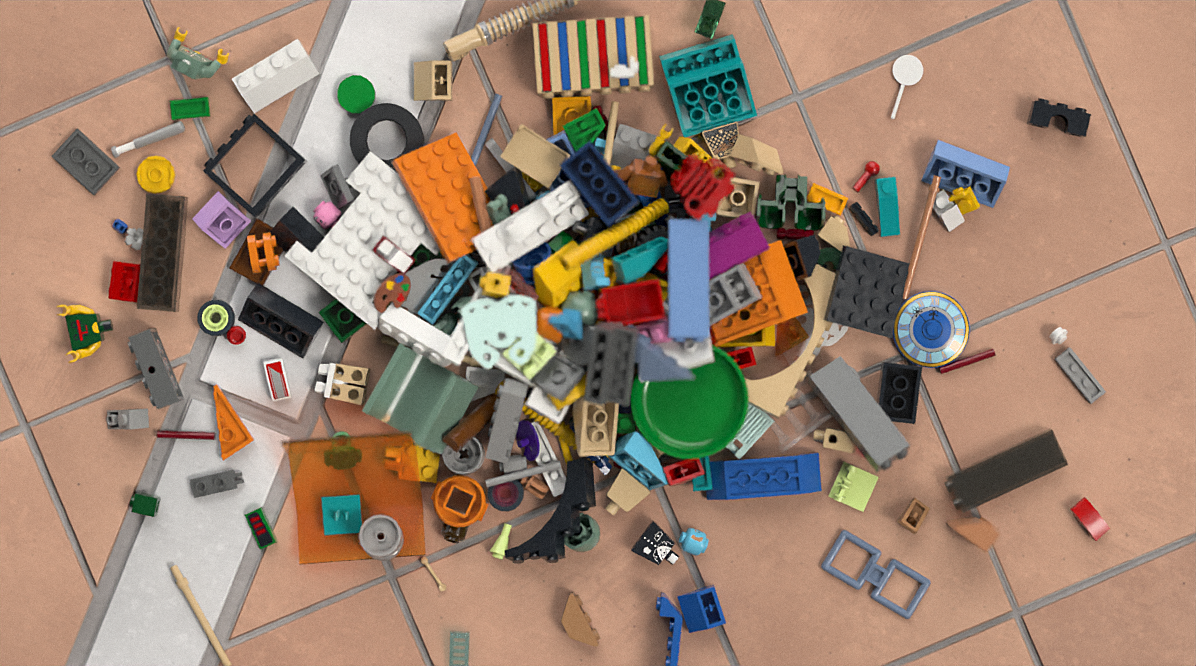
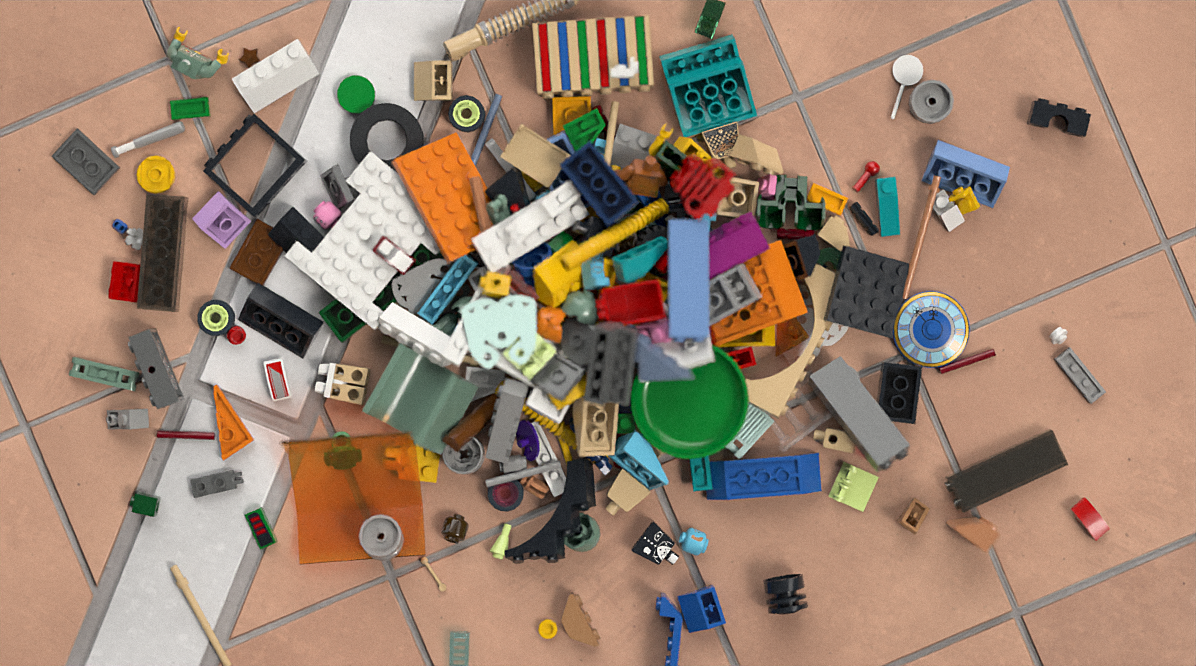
torso [56,305,113,364] -> none
orange brick [247,232,280,274] -> none
teal piece [321,494,362,535] -> none
copper piece [374,273,411,313] -> none
orange piece [430,475,489,527] -> none
dark azure slope [548,309,583,340] -> none
red slope [662,458,705,486] -> none
sand blue bar [821,530,931,619] -> none
none -> sand green plate [69,357,140,391]
none -> reddish brown piece [239,48,260,68]
none -> wheel [448,95,485,133]
none -> yellow tile [538,619,558,639]
none -> bright pink bracket [757,174,777,201]
none -> black wheel [763,574,808,615]
none -> light grey wheel [909,80,954,124]

